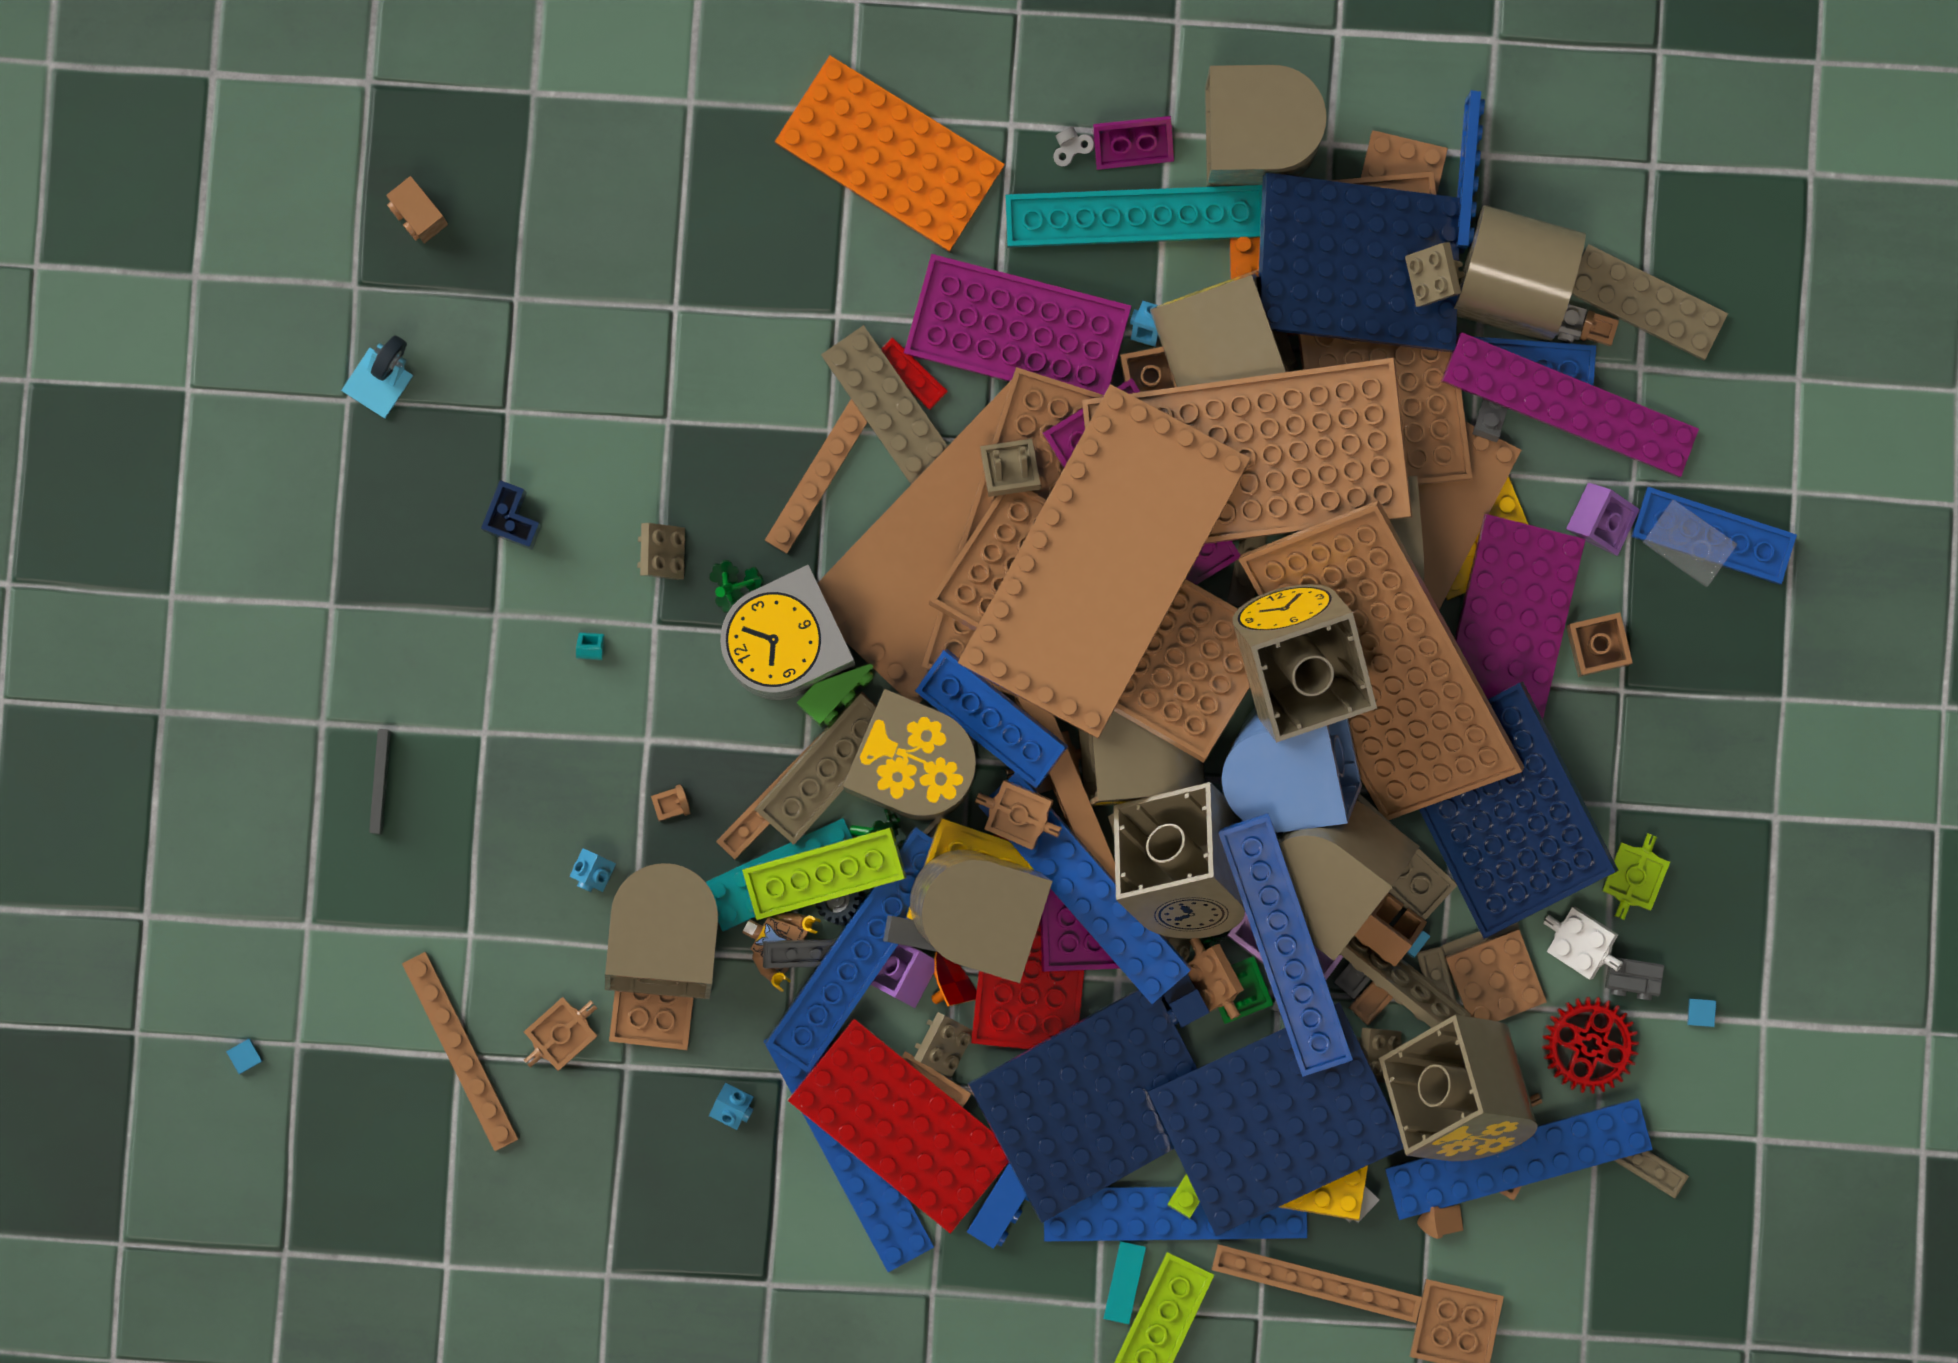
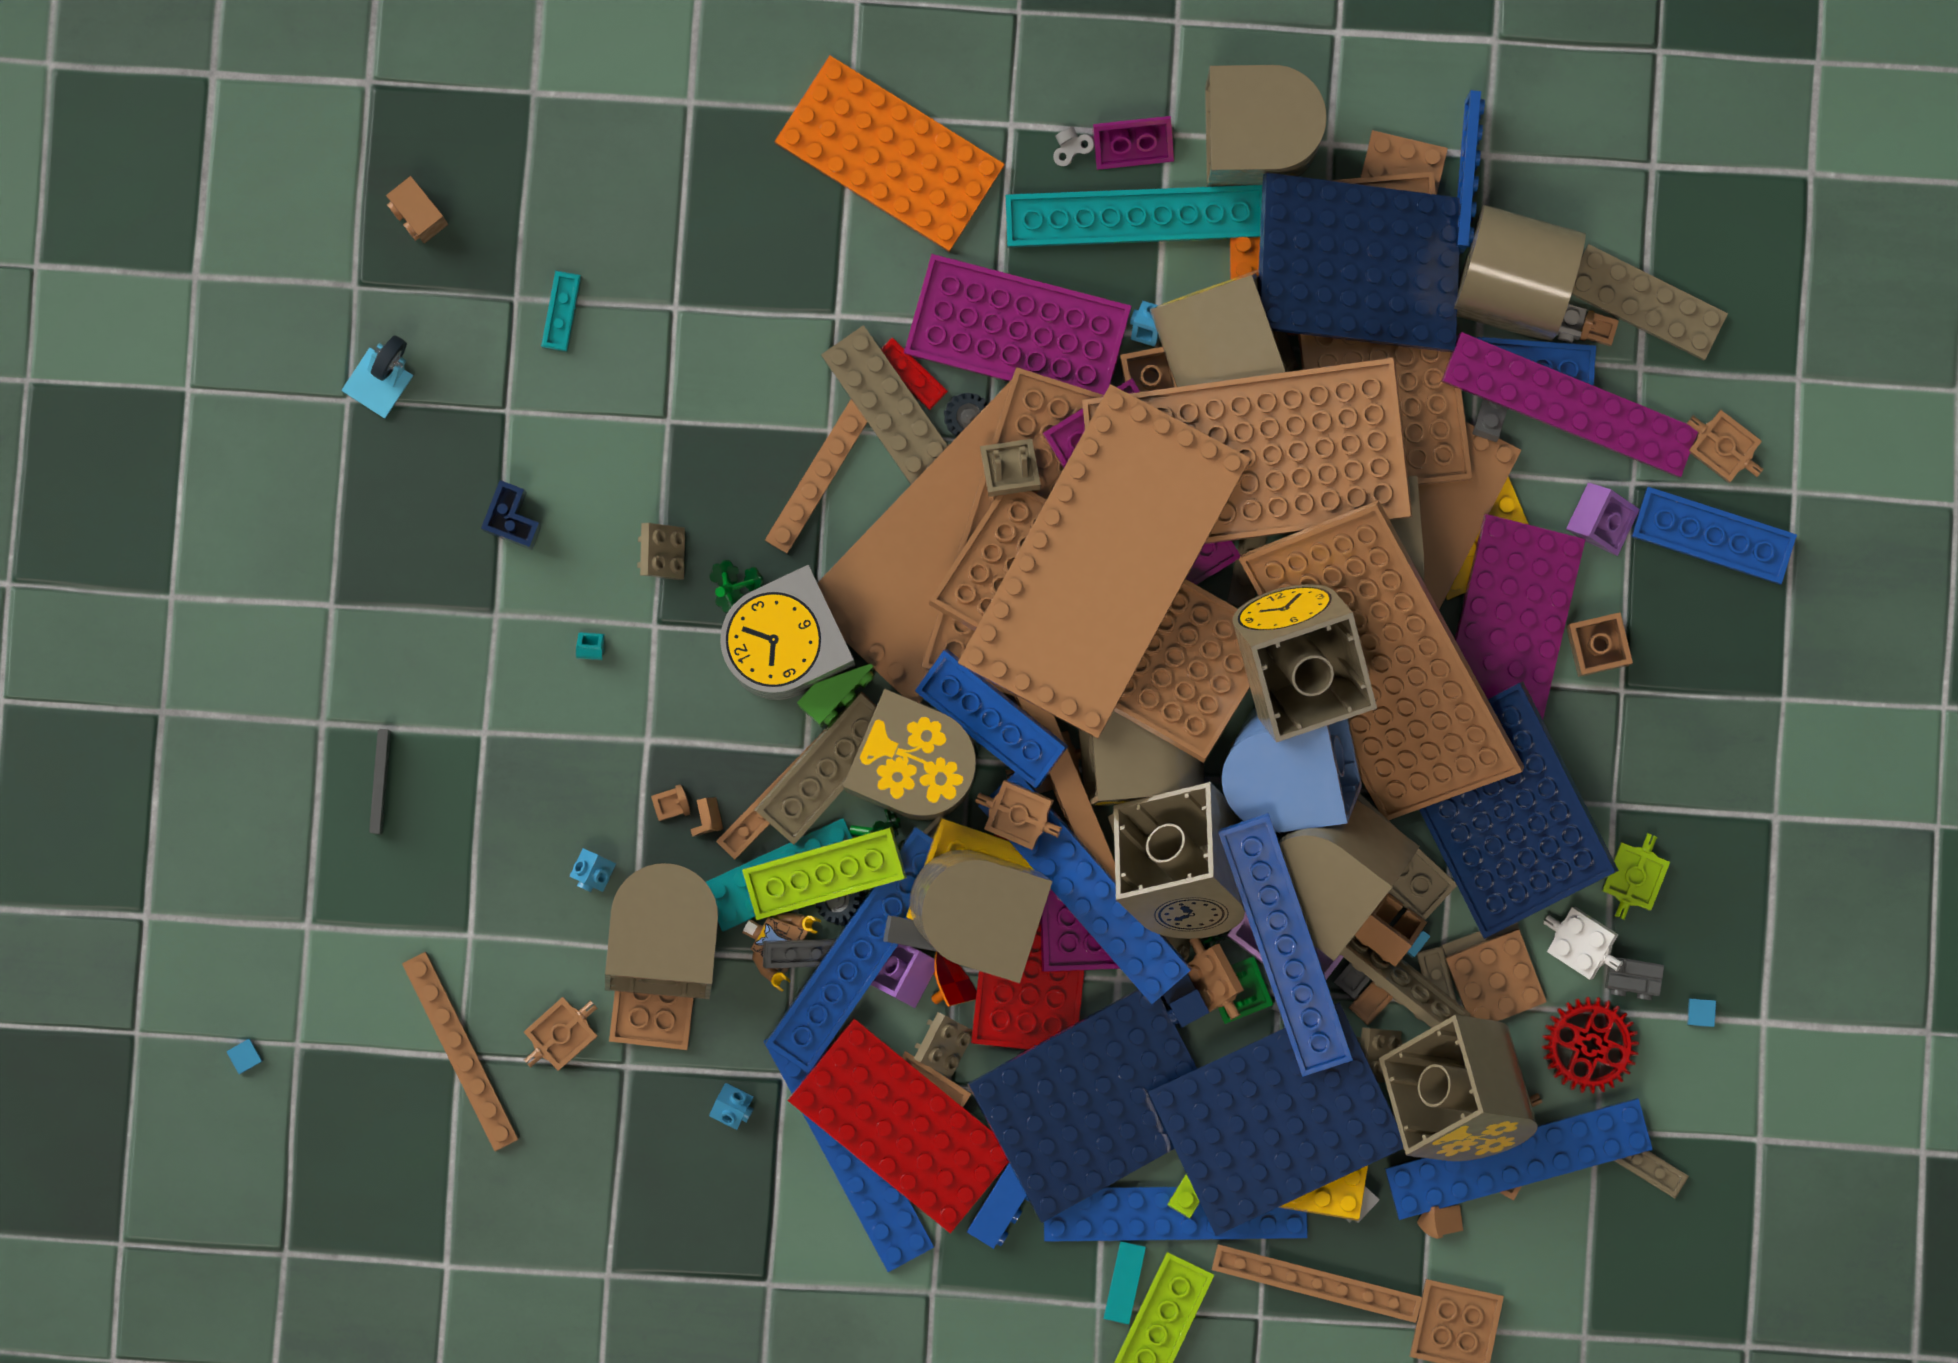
dark tan plate [1405,242,1465,307] -> none
clear tile [1642,500,1737,587] -> none
none -> teal tile [541,271,581,352]
none -> medium nougat tile [691,797,723,837]
none -> black wheel [944,393,988,437]
none -> medium nougat plate [1687,410,1763,483]

